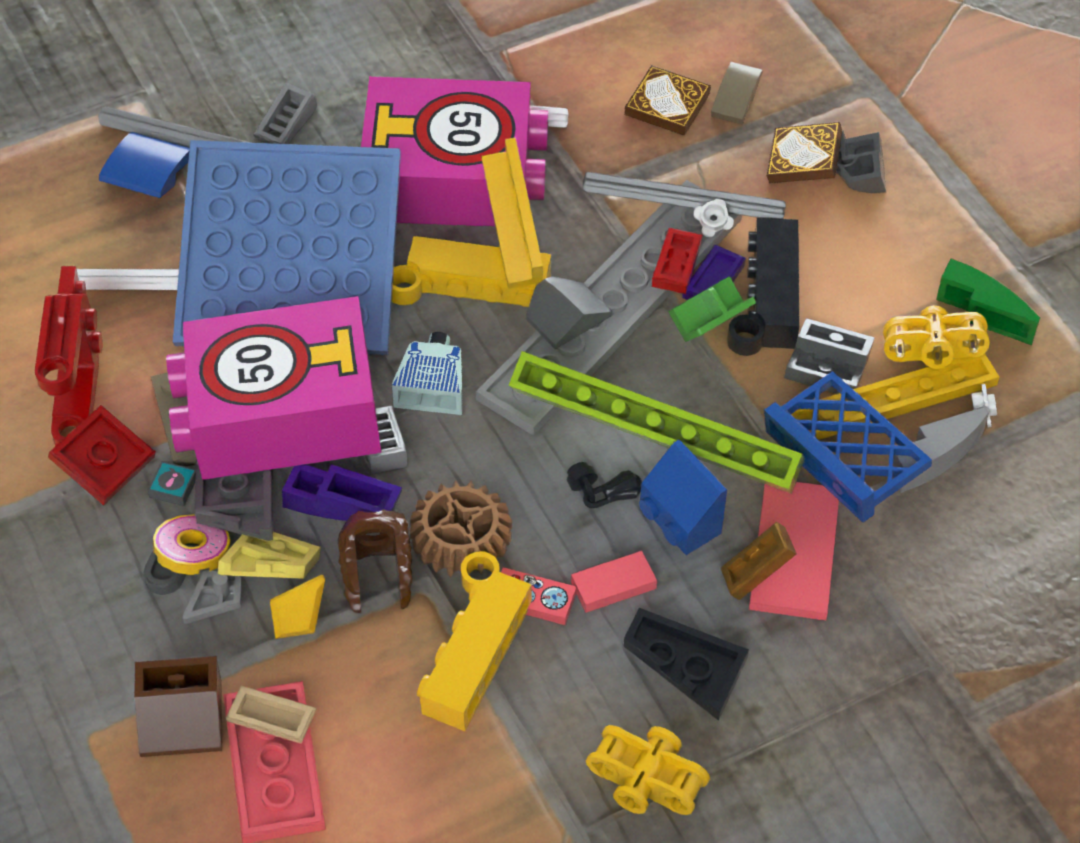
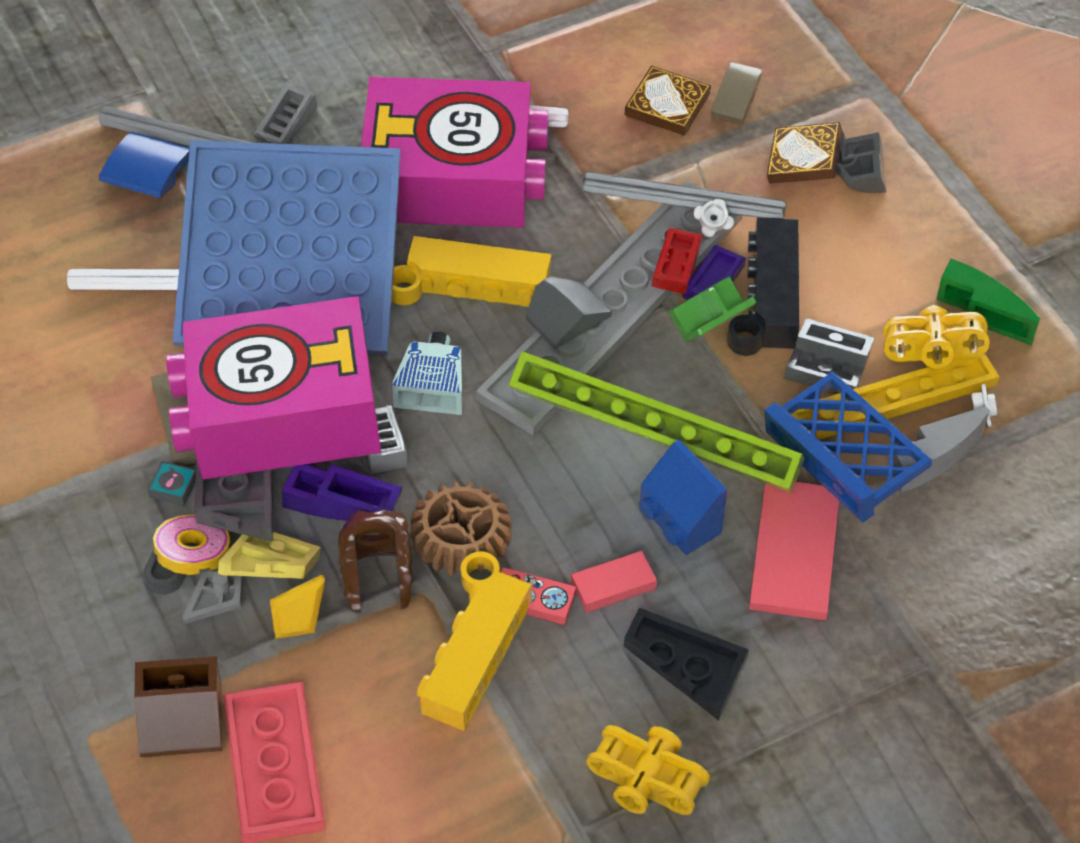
red plate [35,266,103,445] -> none
red plate [48,405,156,505] -> none
tan tile [225,685,317,744] -> none
yellow fence [482,138,543,289] -> none
black piece [567,462,642,508] -> none
pearl gold plate [720,522,797,600] -> none

